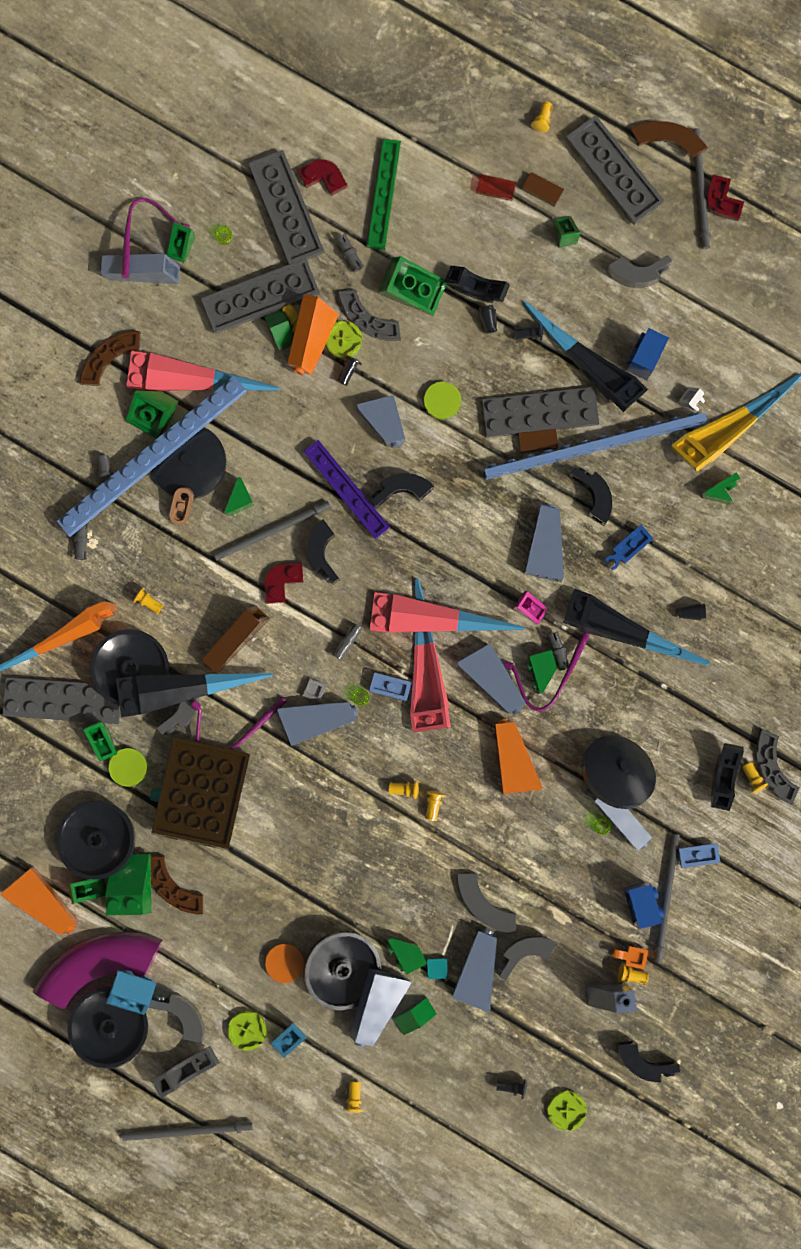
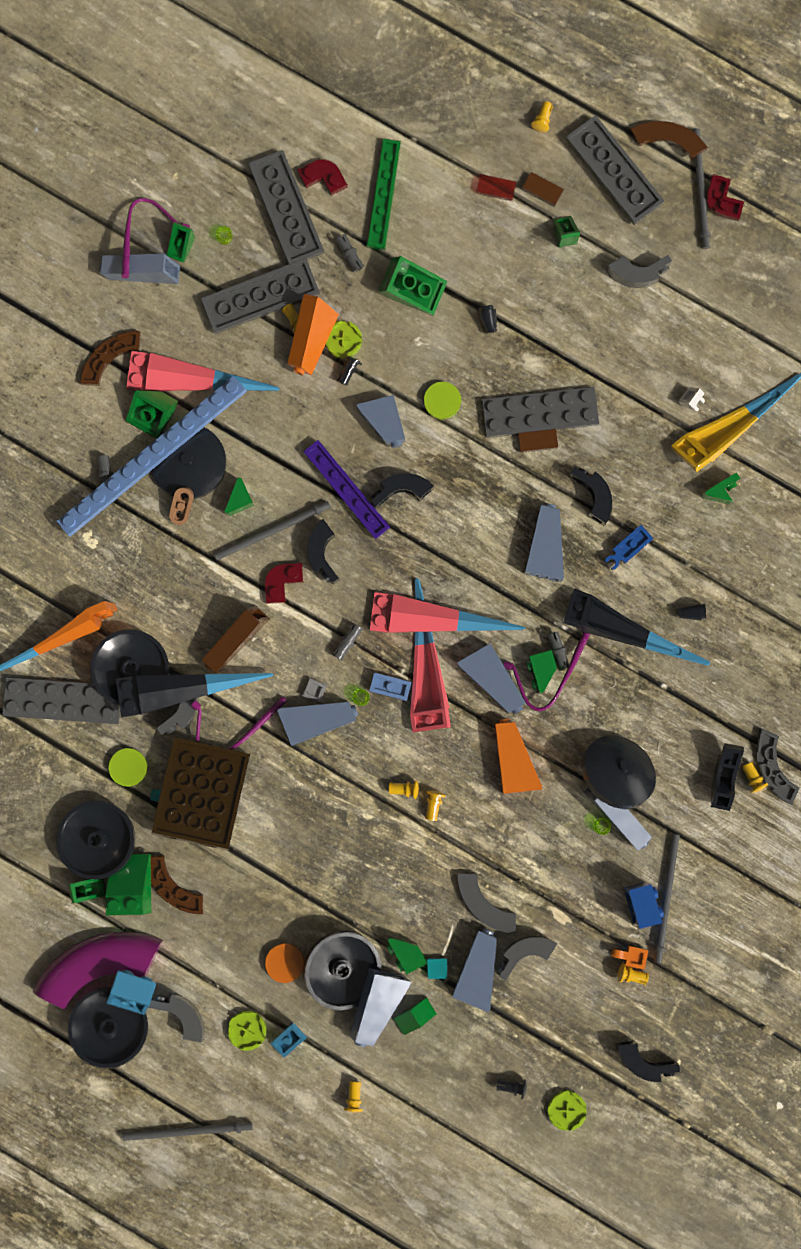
orange slope [1,867,79,935] -> none
dark grey pin [74,522,89,560] -> none
green slope [83,721,117,762] -> none
yellow pin [133,587,164,615] -> none
dark grey arch [151,1046,220,1098] -> none
green slope [264,309,294,351] -> none
dark grey tile [338,289,401,341] -> none
black arch [444,265,510,304] -> none
medium blue plate [484,412,707,480] -> none
dark pink slope [513,590,548,625] -> none
black pin [514,322,543,341] -> none
black plate [523,301,648,413] -> none
sand blue slope [586,981,637,1013] -> none
blue brick [626,328,669,381] -> none
medium blue plate [678,843,720,868] -> none

